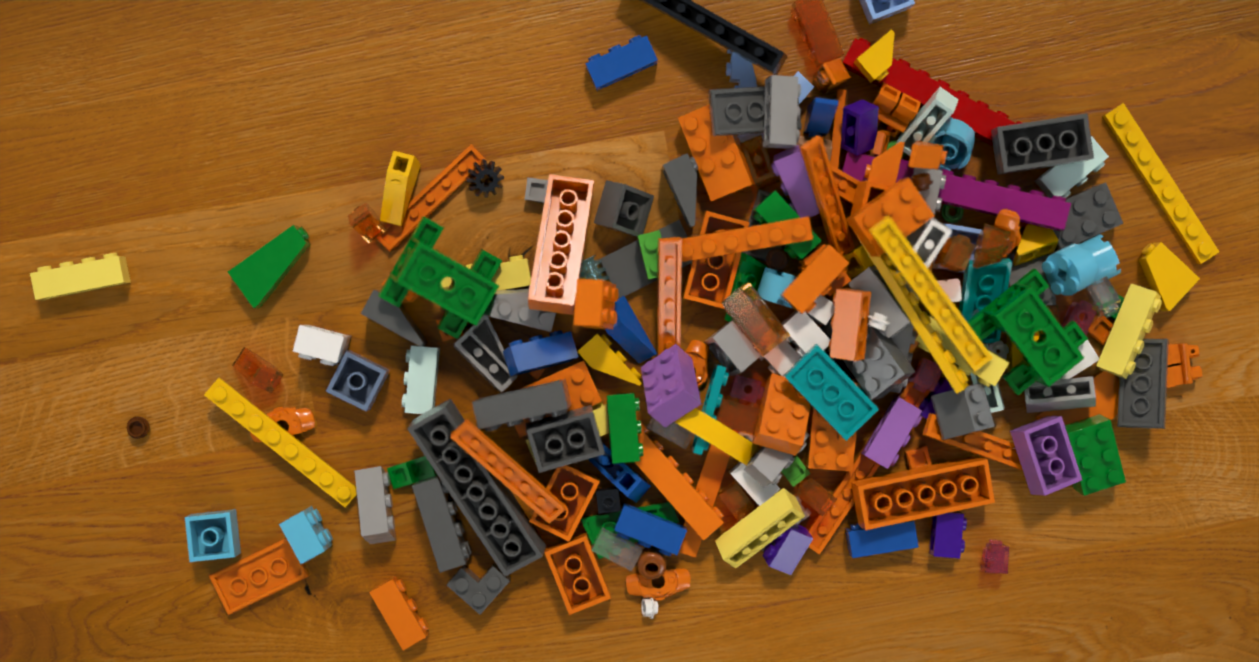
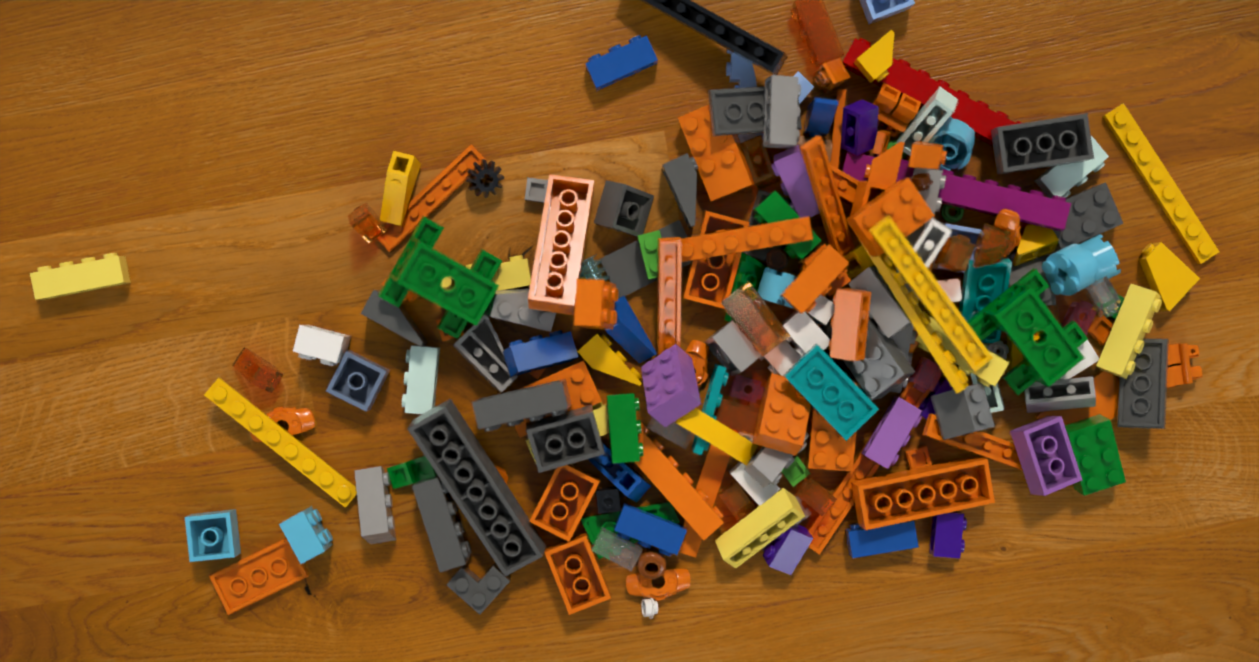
reddish brown plate [126,416,150,439] -> none
green slope [228,225,310,309] -> none
orange brick [369,575,429,650] -> none
orange plate [451,419,565,524] -> none
white plate [868,312,890,331] -> none
clear pink brick [980,539,1009,574] -> none

